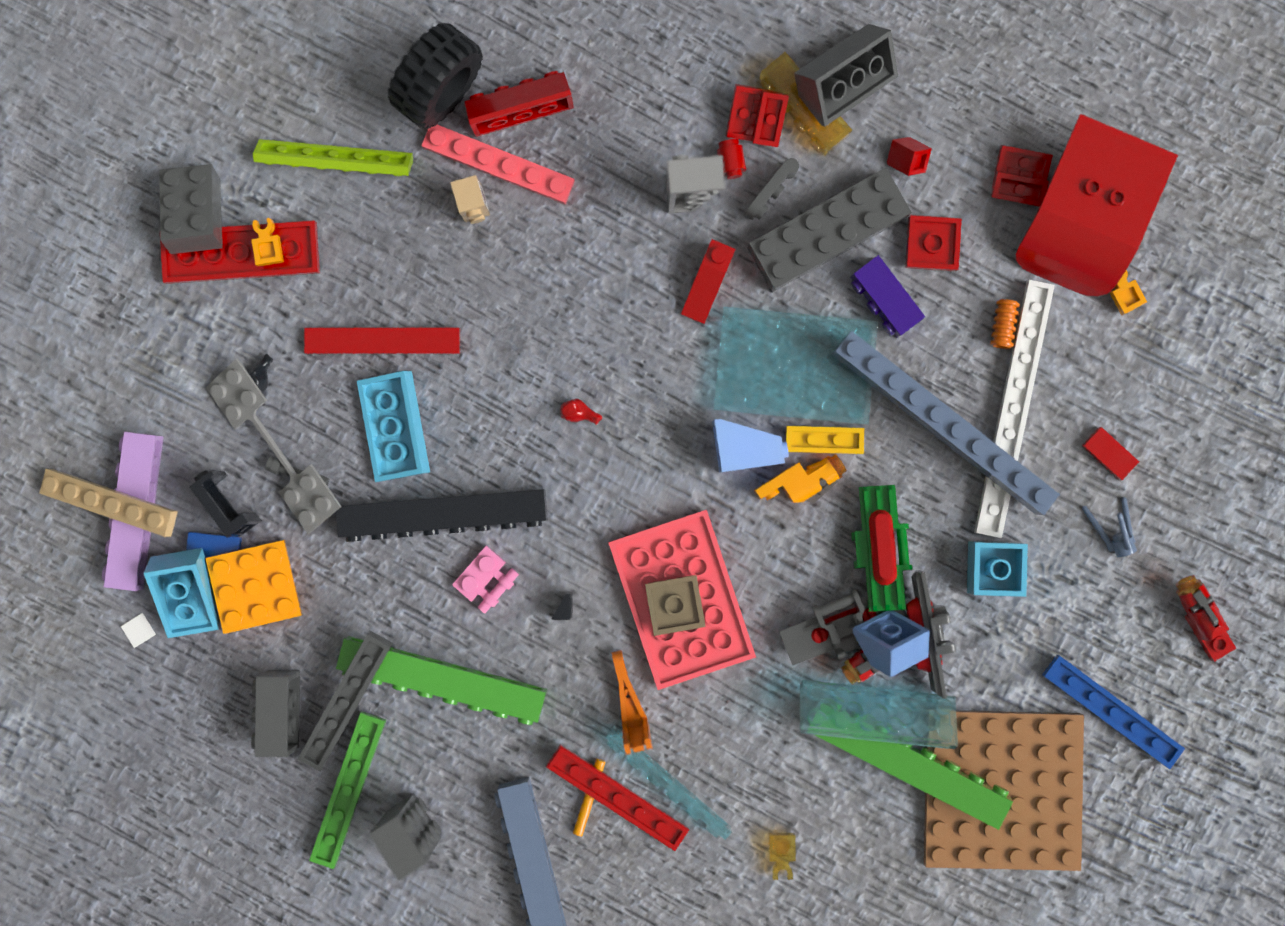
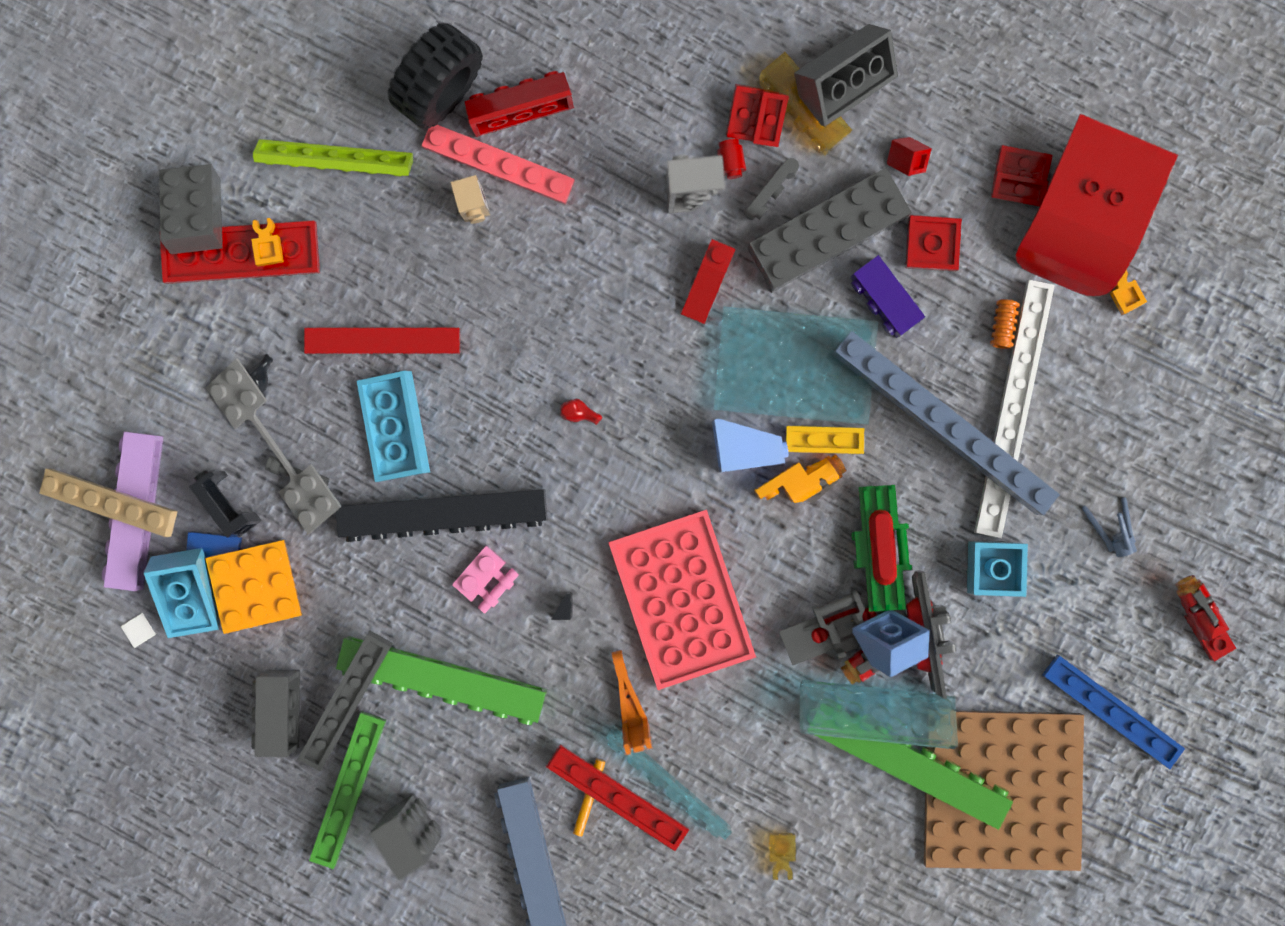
dark tan plate [645,575,706,636] -> none
red tile [1082,427,1140,481] -> none

